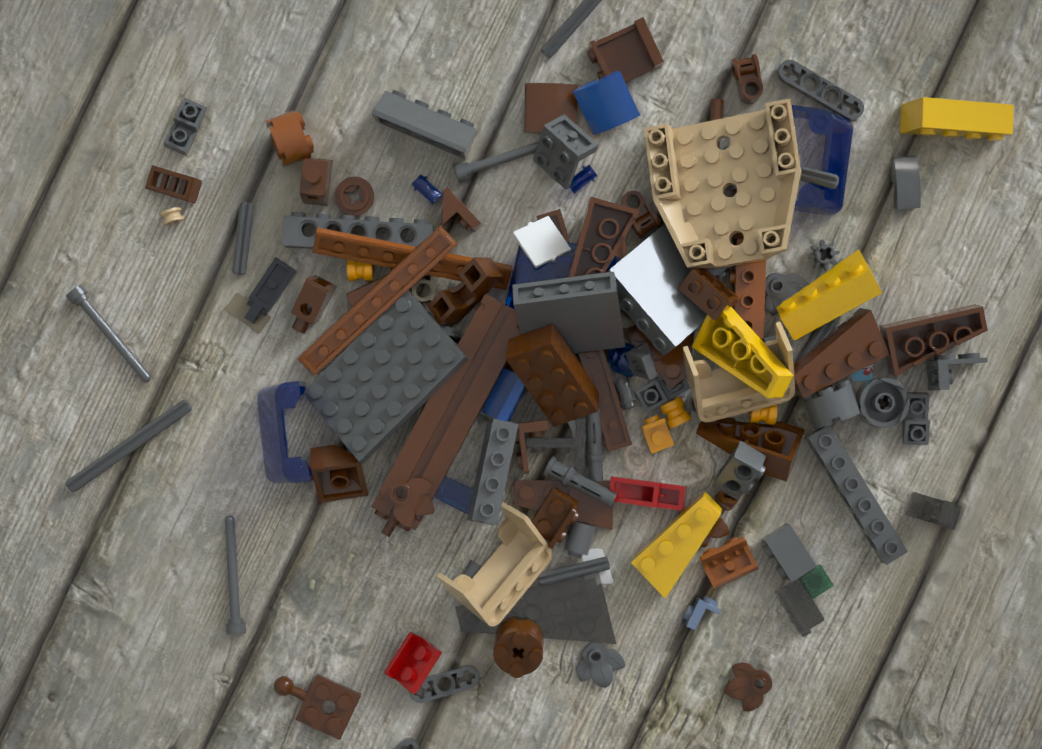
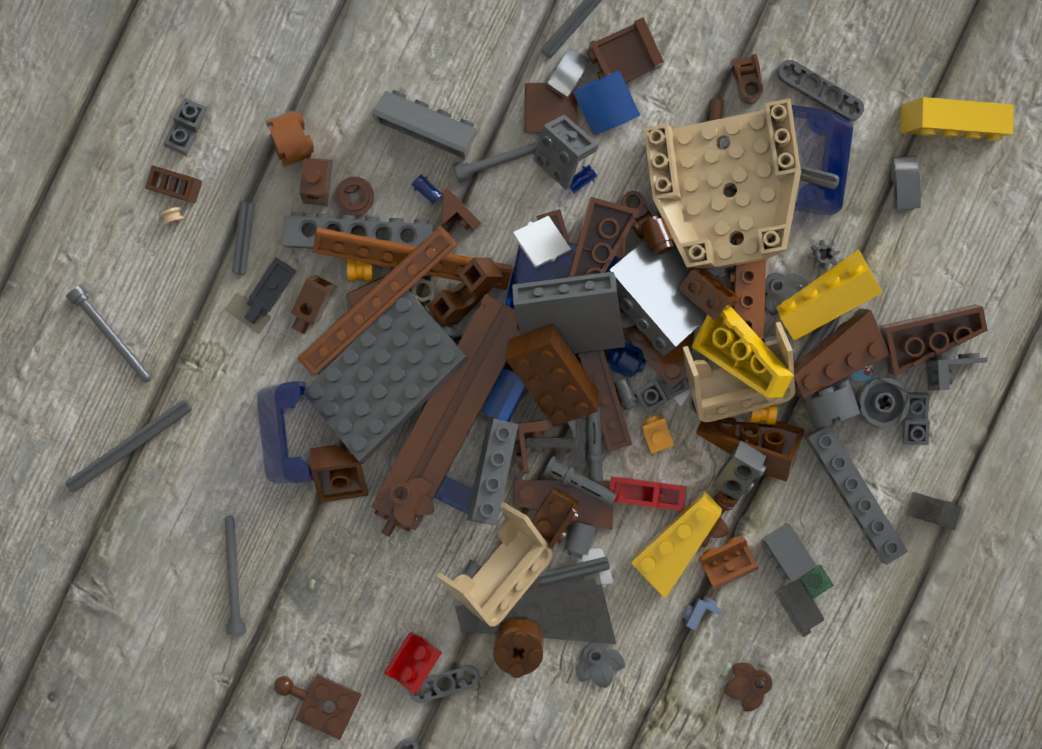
dark grey bracket [625,343,657,380] -> none
light orange wheel [660,396,692,429] -> none
none -> slope [545,47,590,99]
none -> reddish brown brick [641,216,674,255]

